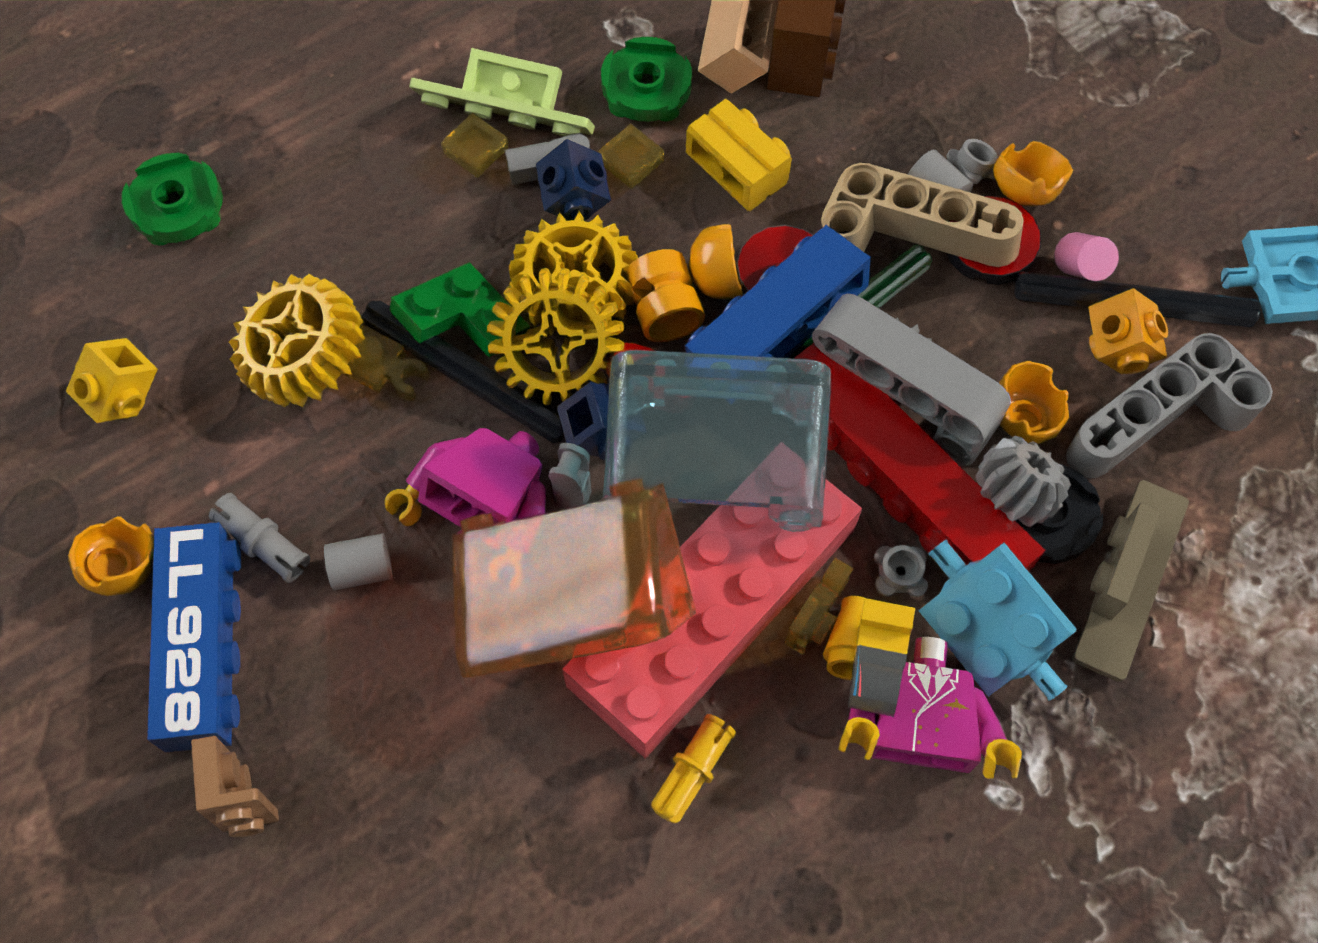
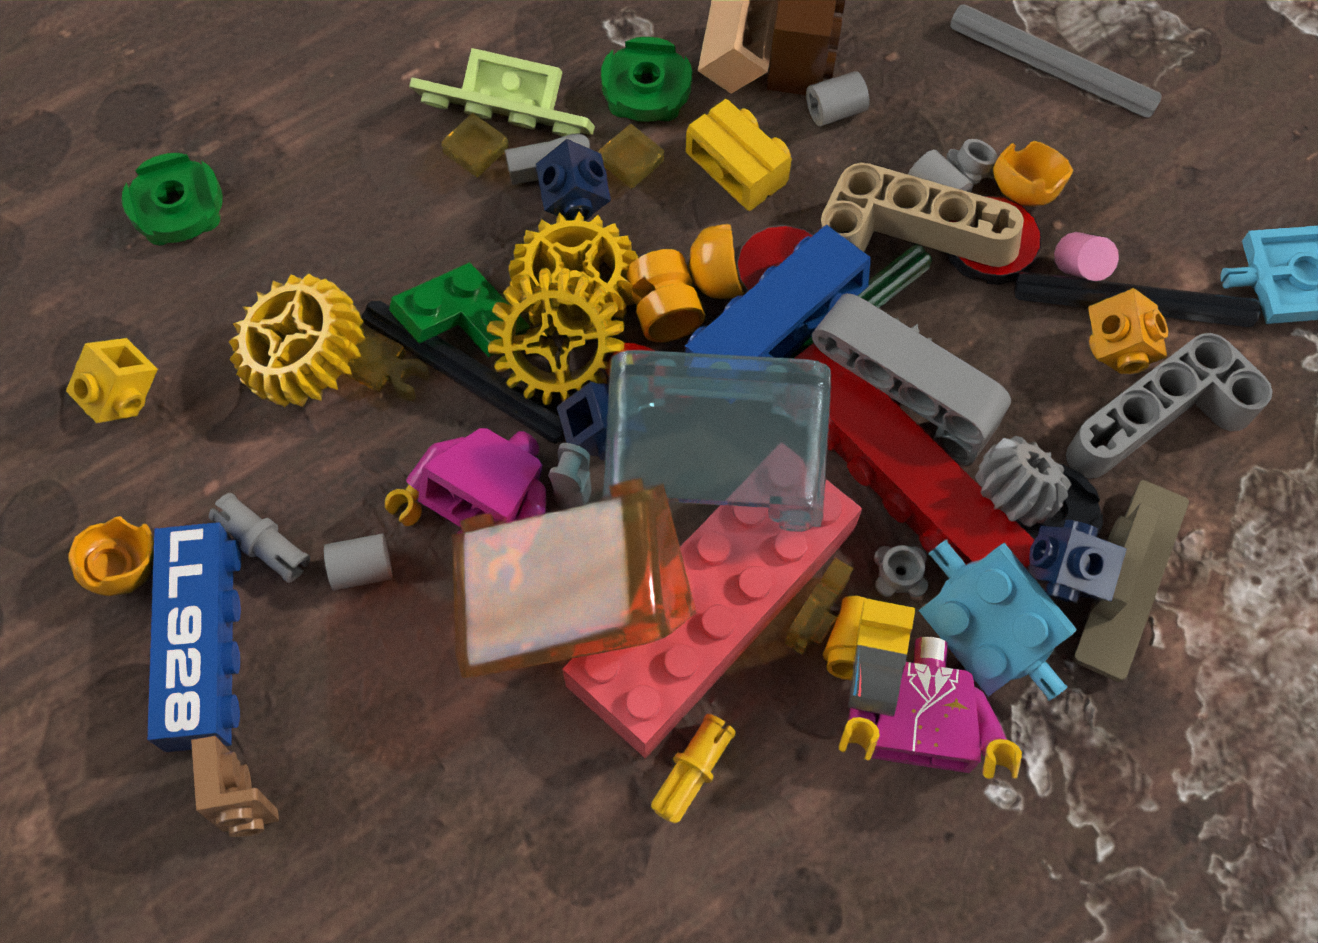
light orange hair [999,360,1069,443] -> none
none -> light grey piece [806,71,869,126]
none -> light grey axle [950,4,1162,118]
none -> dark blue brick [1028,520,1127,603]

